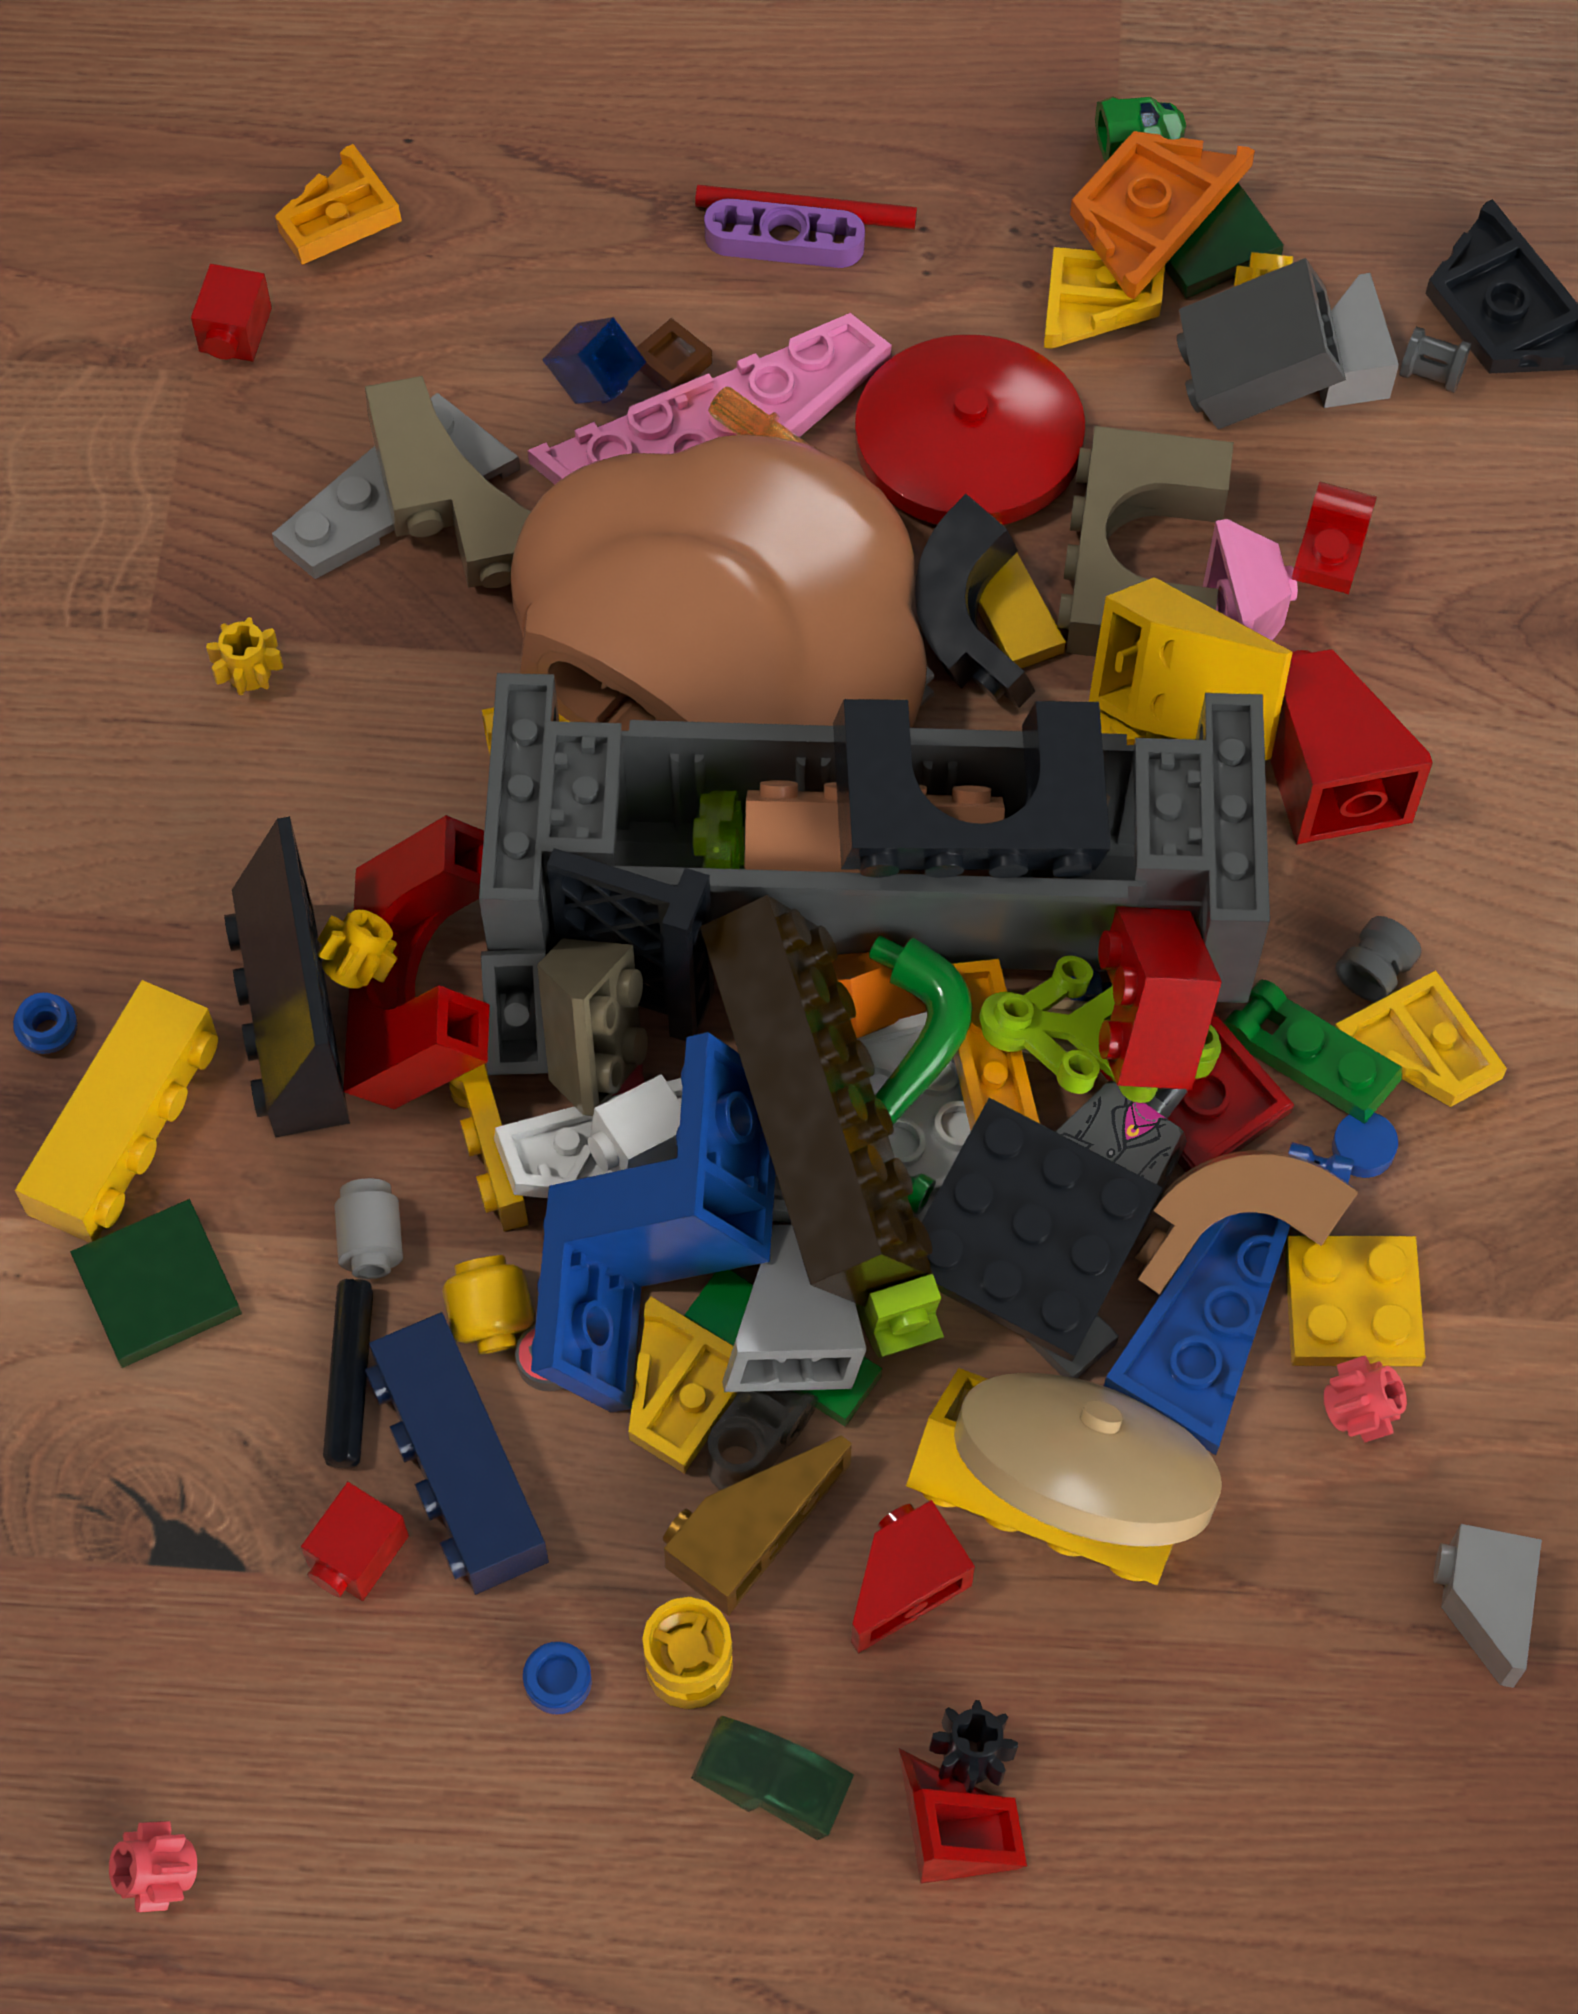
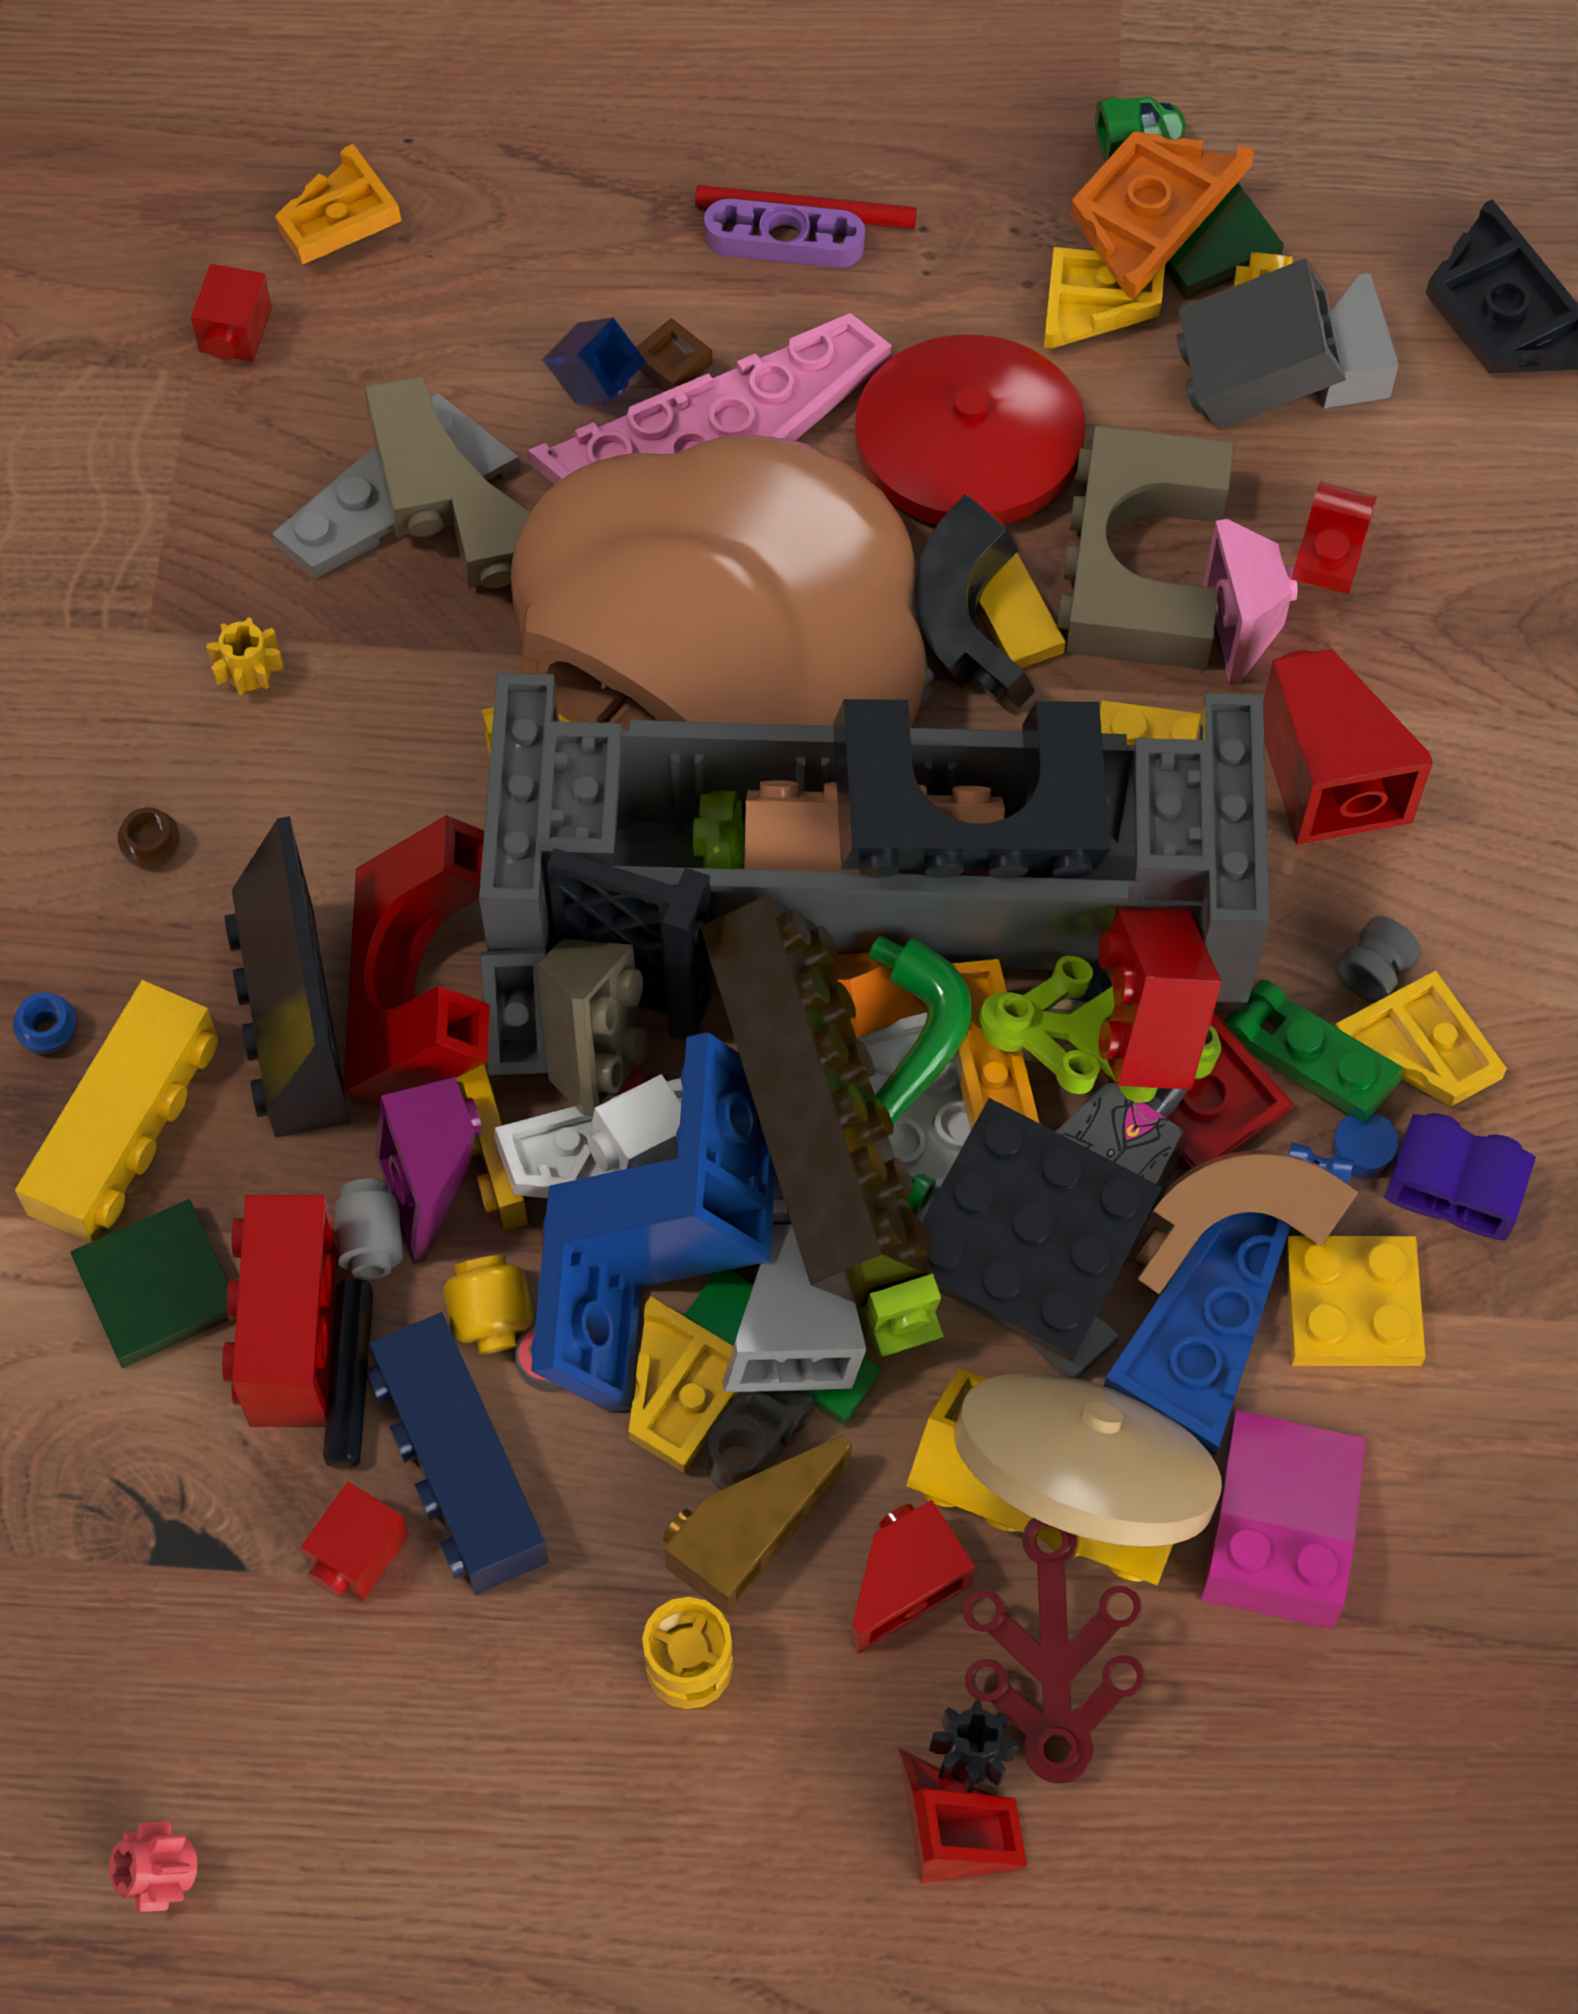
yellow gear [317,910,398,988] -> none
blue tile [523,1642,592,1714] -> none
clear green slope [691,1716,854,1841] -> none
clear yellow axle [708,387,818,449] -> none
yellow slope [1088,577,1292,761] -> none
coral gear [1324,1355,1407,1442] -> none
dark grey bush [1399,326,1471,393] -> none
light grey slope [1433,1524,1542,1688] -> none
none -> reddish brown plate [118,807,180,867]
none -> red brick [222,1195,338,1427]
none -> magenta slope [375,1077,482,1264]
none -> dark red plant [962,1518,1145,1783]
none -> dark pink slope [1200,1410,1366,1629]
none -> dark purple brick [1384,1113,1536,1240]

